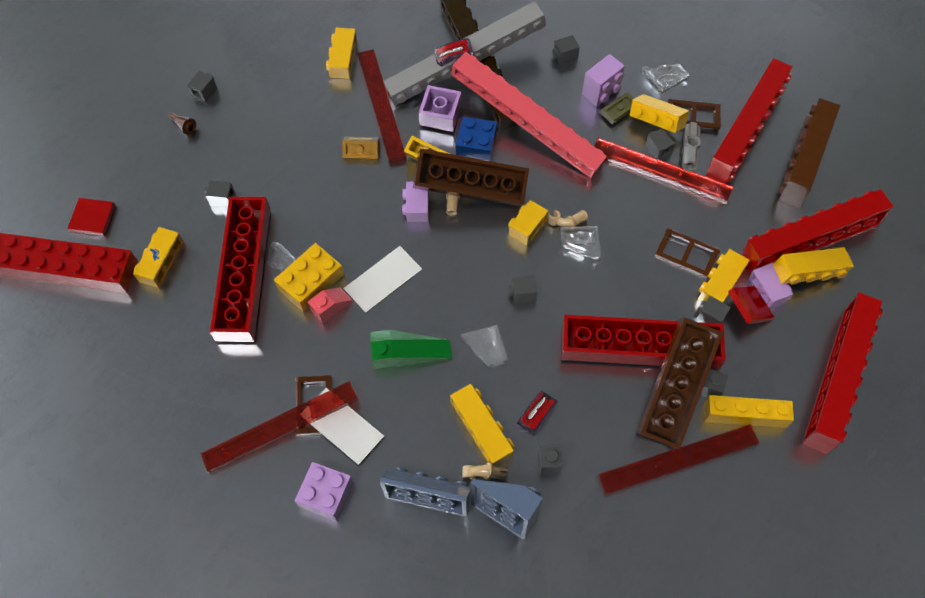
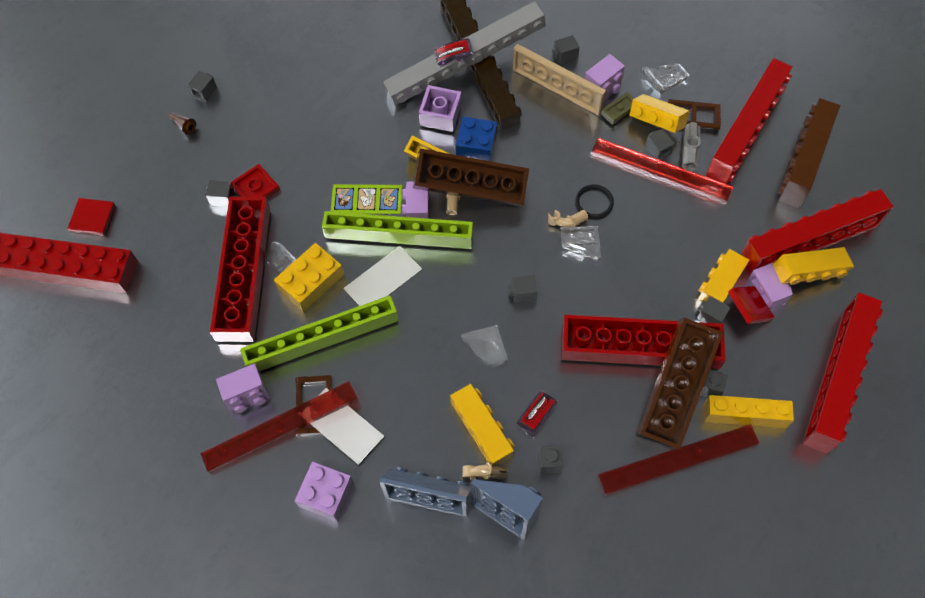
yellow brick [133,227,184,288] -> none
coral slope [308,287,353,324] -> none
yellow brick [326,27,357,79] -> none
pearl gold panel [342,136,380,159] -> none
clear red tile [358,49,407,163] -> none
green wedge [370,330,452,369] -> none
coral brick [451,52,607,179] -> none
yellow brick [508,200,548,246] -> none
reddish brown window [655,228,720,278] -> none
none -> lavender brick [216,364,270,414]
none -> red tile [231,164,280,198]
none -> lime brick [240,295,398,371]
none -> lime brick [322,211,473,249]
none -> sticker [331,184,402,214]
none -> tan tile [513,44,606,116]
none -> black tyre [576,184,614,218]

